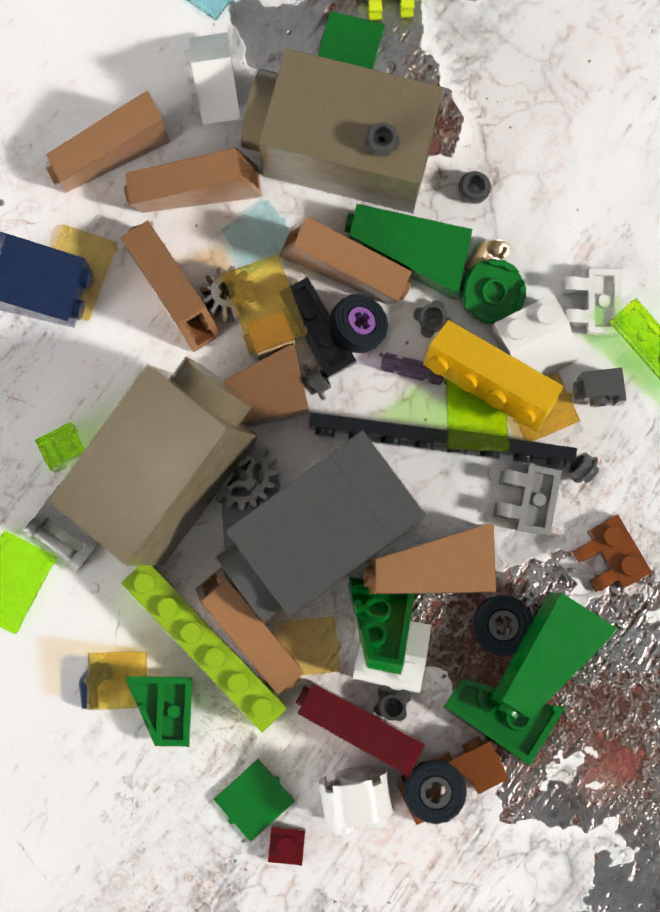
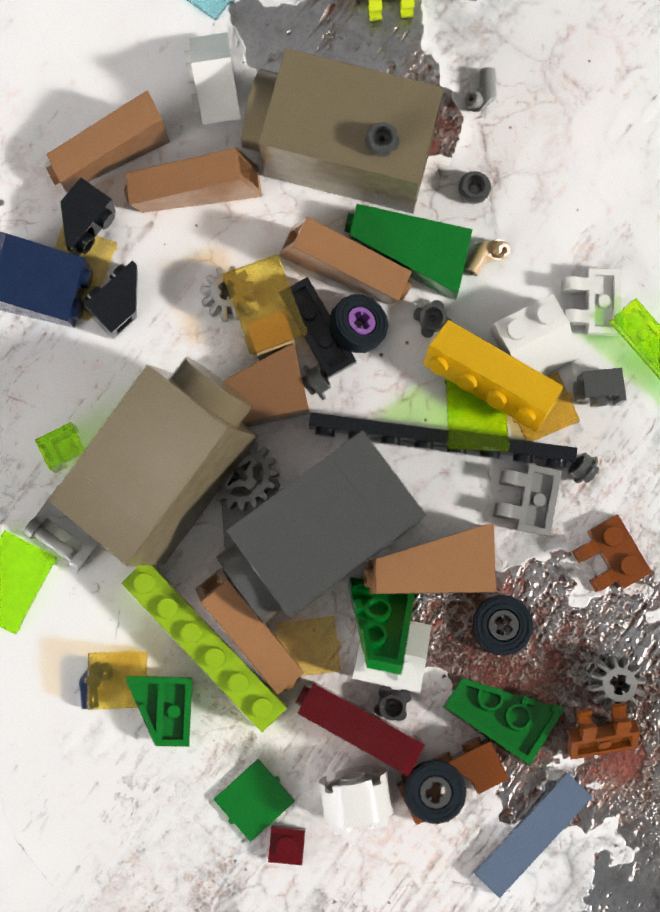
medium nougat slope [120,220,221,352] -> none
clear light blue piece [221,200,290,275] -> none
green piece [318,11,385,70] -> none
clear purple axle [381,352,444,385] -> none
green tile [460,259,526,324] -> none
green slope [491,592,617,720] -> none
none -> black slope [60,177,116,256]
none -> black slope [84,260,138,339]
none -> light grey arm [465,67,497,112]
none -> sand blue tile [474,772,592,898]
none -> dark orange plate [567,702,640,760]
none -> light grey gear [587,655,646,712]

